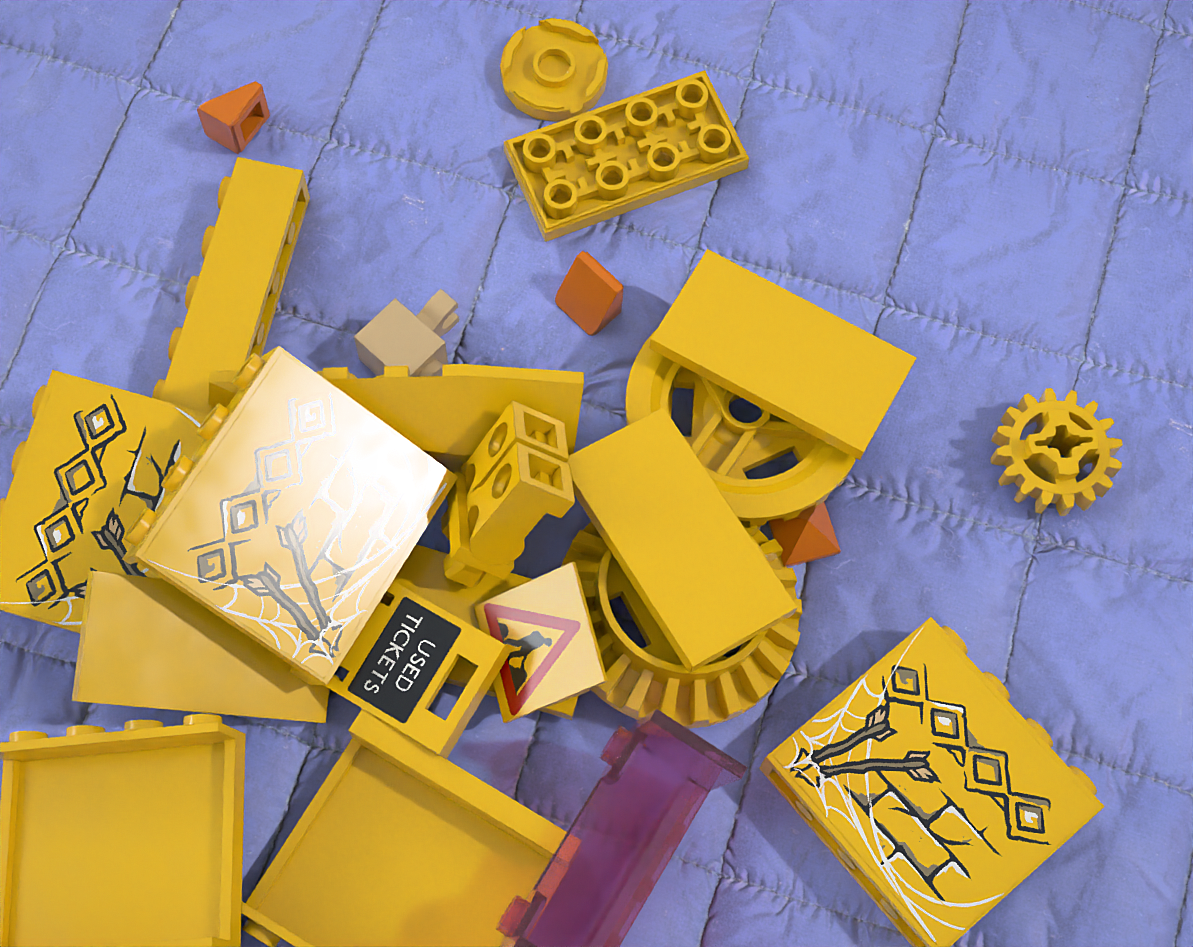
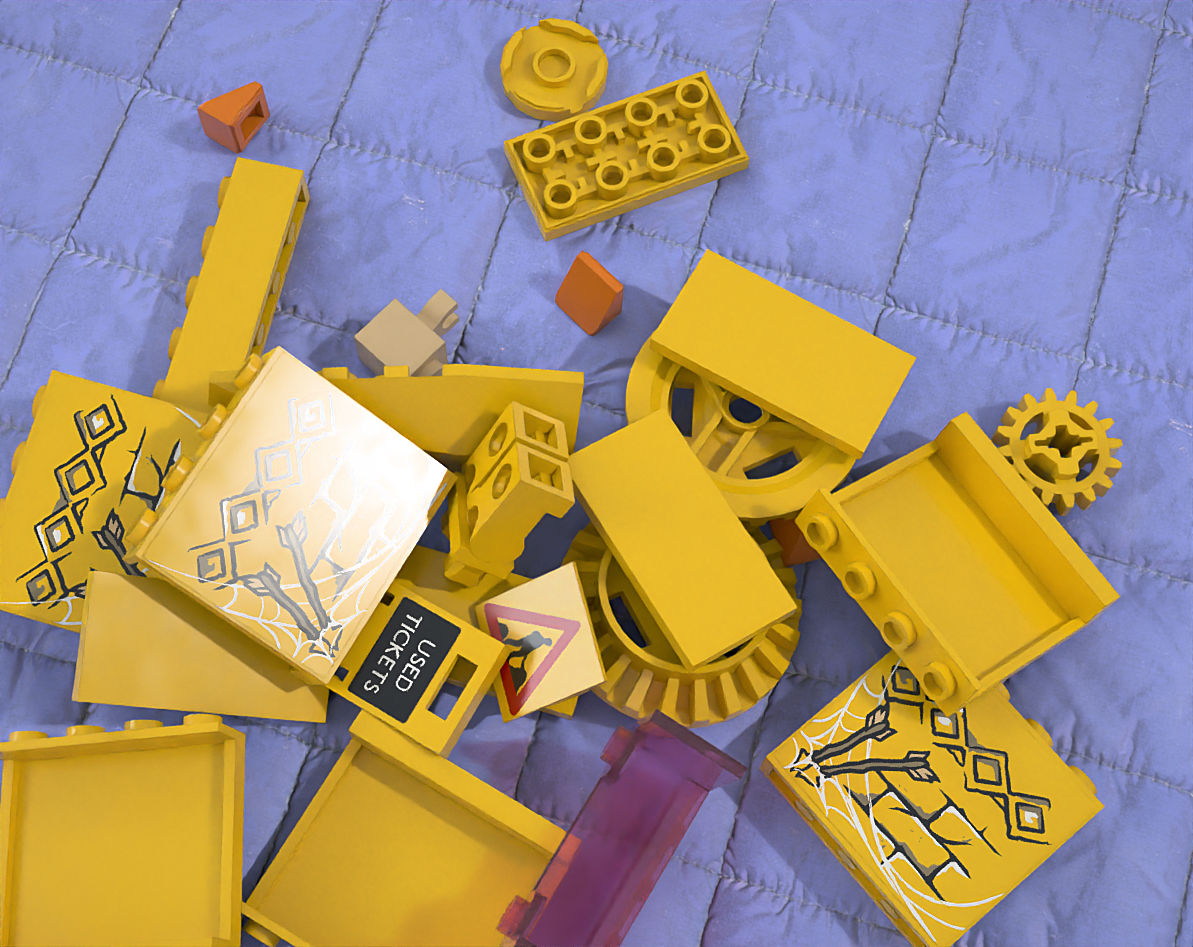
none -> yellow panel [794,411,1121,718]

